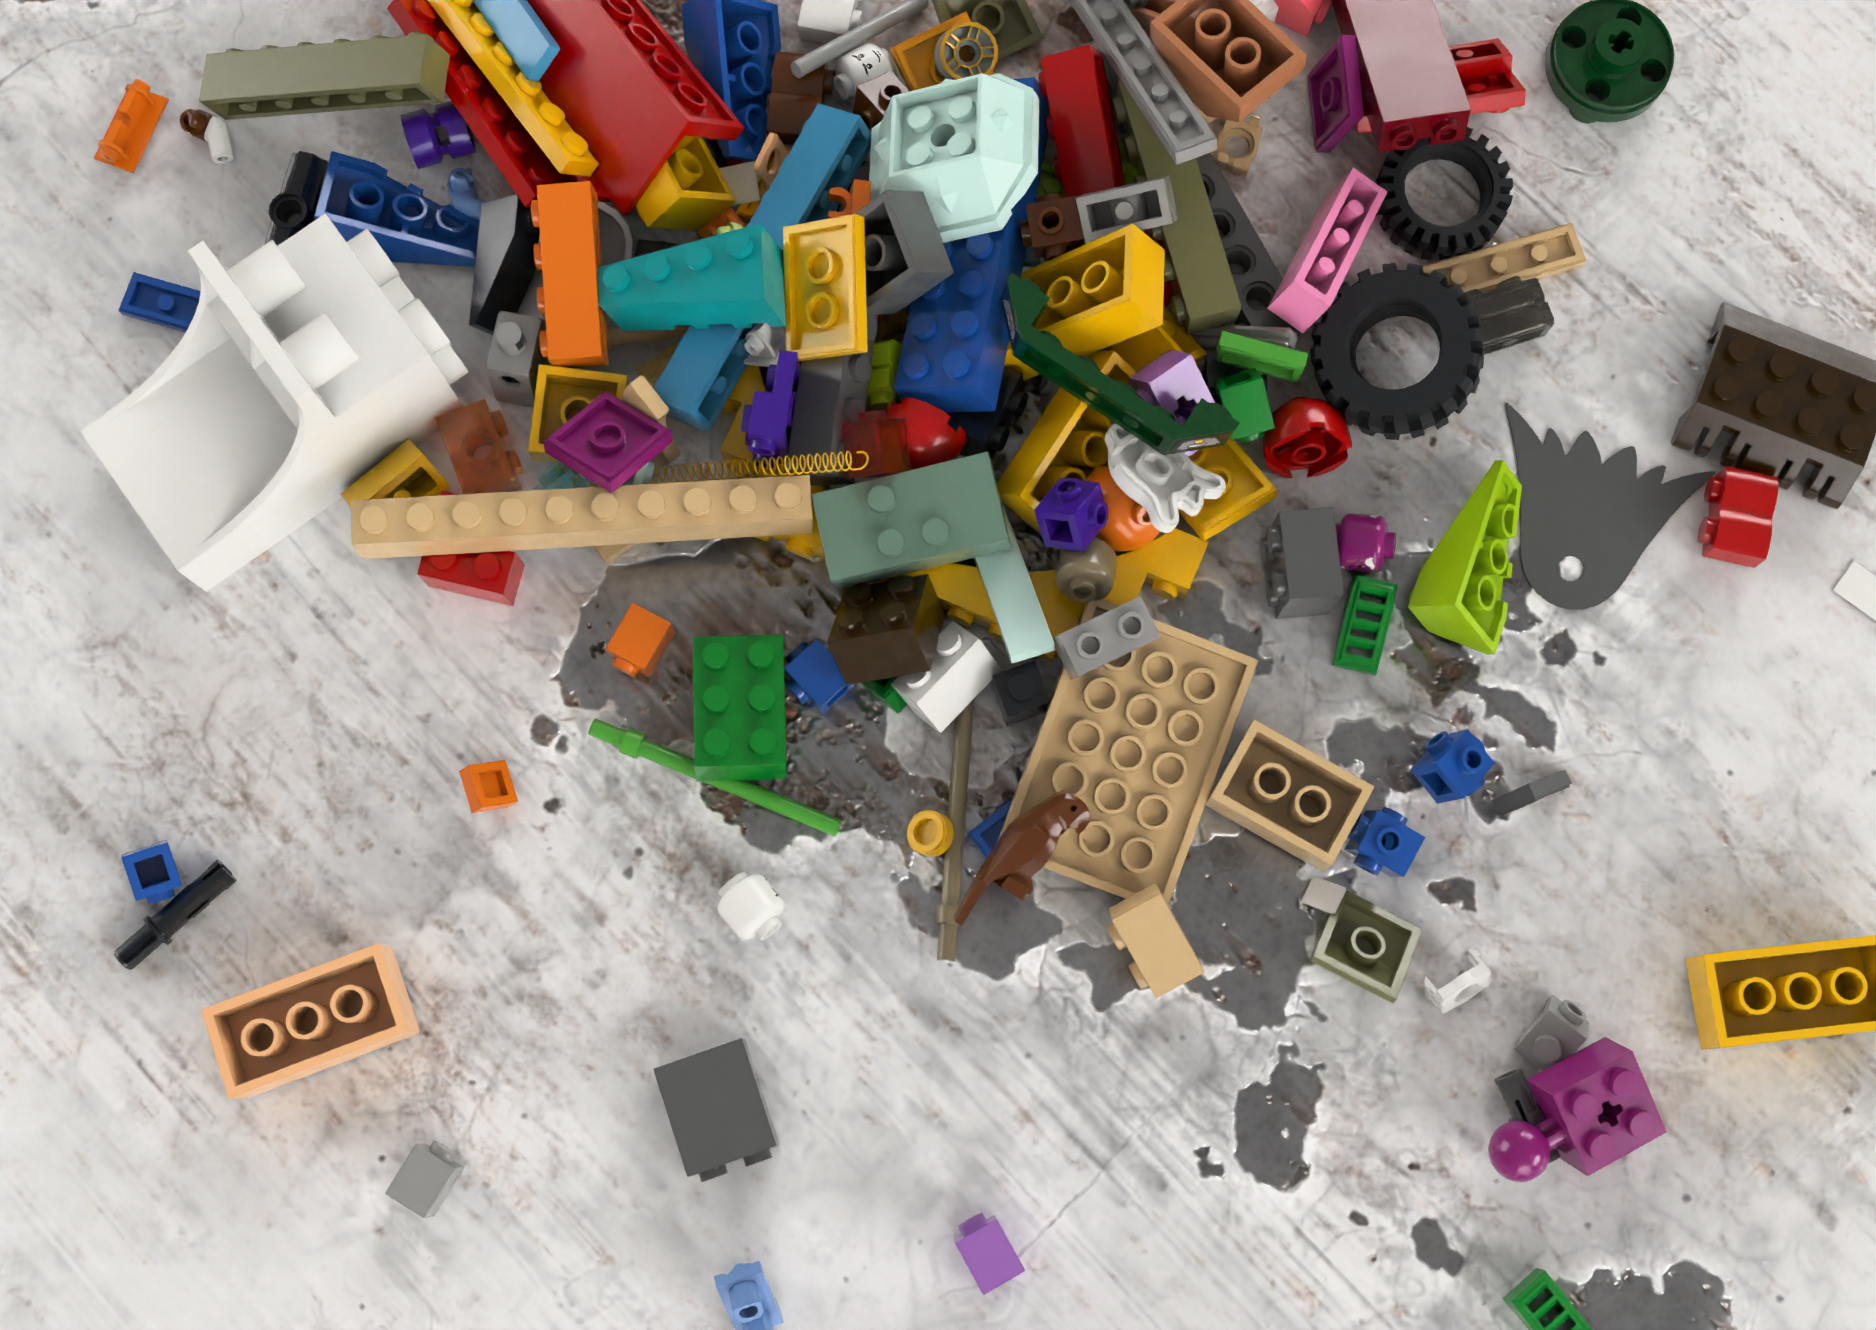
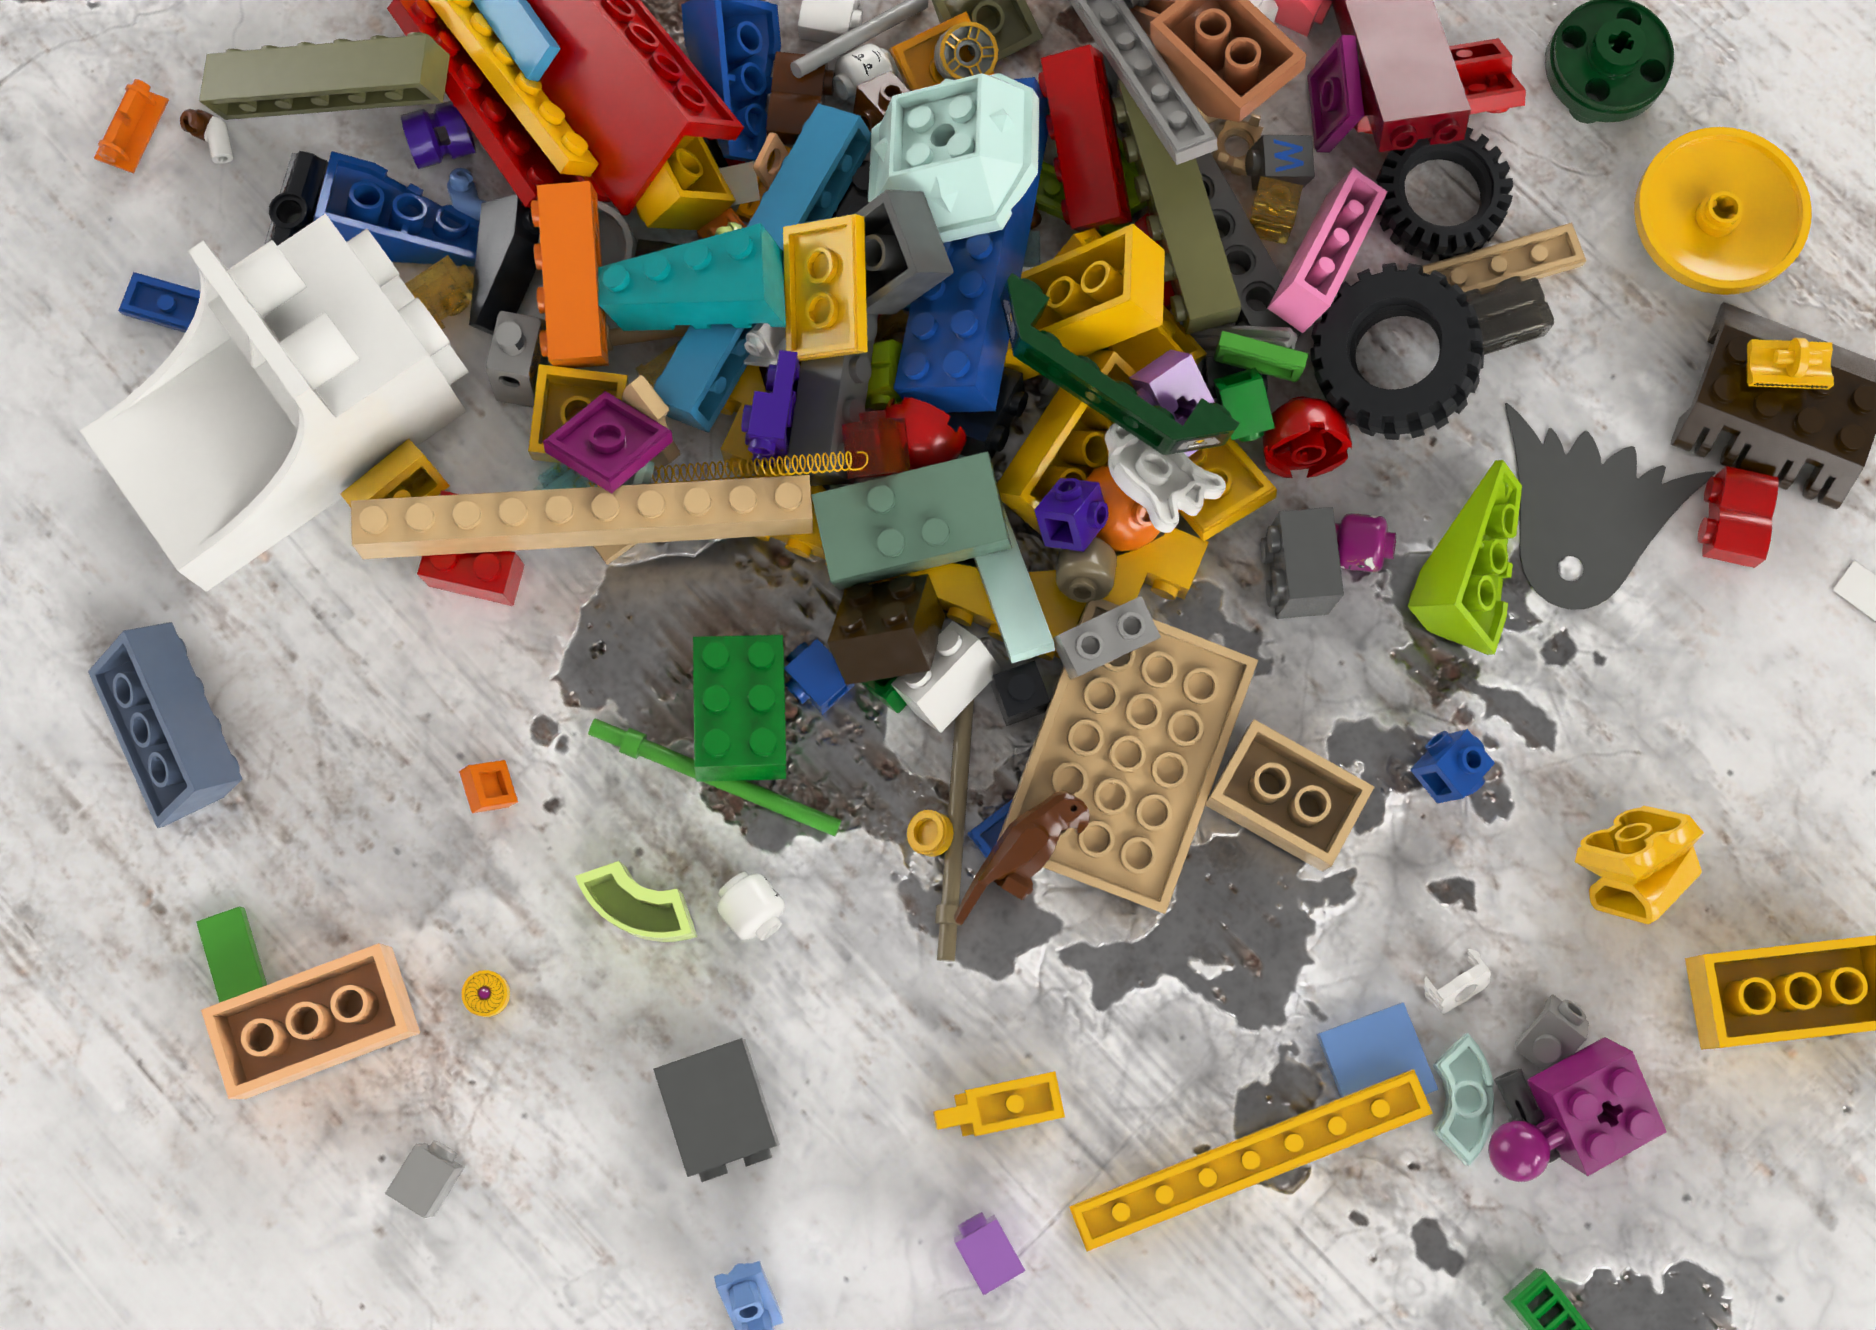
black axle [114,859,237,970] -> none
blue brick [121,840,182,905] -> none
clear orange brick [435,399,524,494] -> none
orange brick [605,602,676,678] -> none
orange tile [826,179,871,219] -> none
reddish brown brick [1020,194,1086,262] -> none
light grey brick [1076,175,1178,243] -> none
tan brick [1106,883,1205,999] -> none
white sticker [1301,877,1347,914] -> none
olive slope [1310,890,1422,1003] -> none
green slope [1332,575,1398,676] -> none
blue brick [1344,807,1426,877] -> none
dark grey tile [1491,770,1572,816] -> none
none -> sand blue slope [88,622,243,828]
none -> bright green tile [196,906,267,1003]
none -> clear yellow brick [405,255,474,329]
none -> yellow tile [461,970,510,1017]
none -> yellowish green brick [575,861,697,942]
none -> yellow hinge [933,1071,1065,1136]
none -> yellow tile [1069,1069,1433,1251]
none -> dark grey brick [1245,135,1315,191]
none -> clear yellow brick [1248,176,1303,245]
none -> medium blue tile [1316,1002,1438,1097]
none -> light aqua tile [1433,1033,1494,1166]
none -> yellow piece [1575,806,1704,924]
none -> yellow dish [1634,127,1812,295]
none -> yellow hips [1746,338,1834,390]

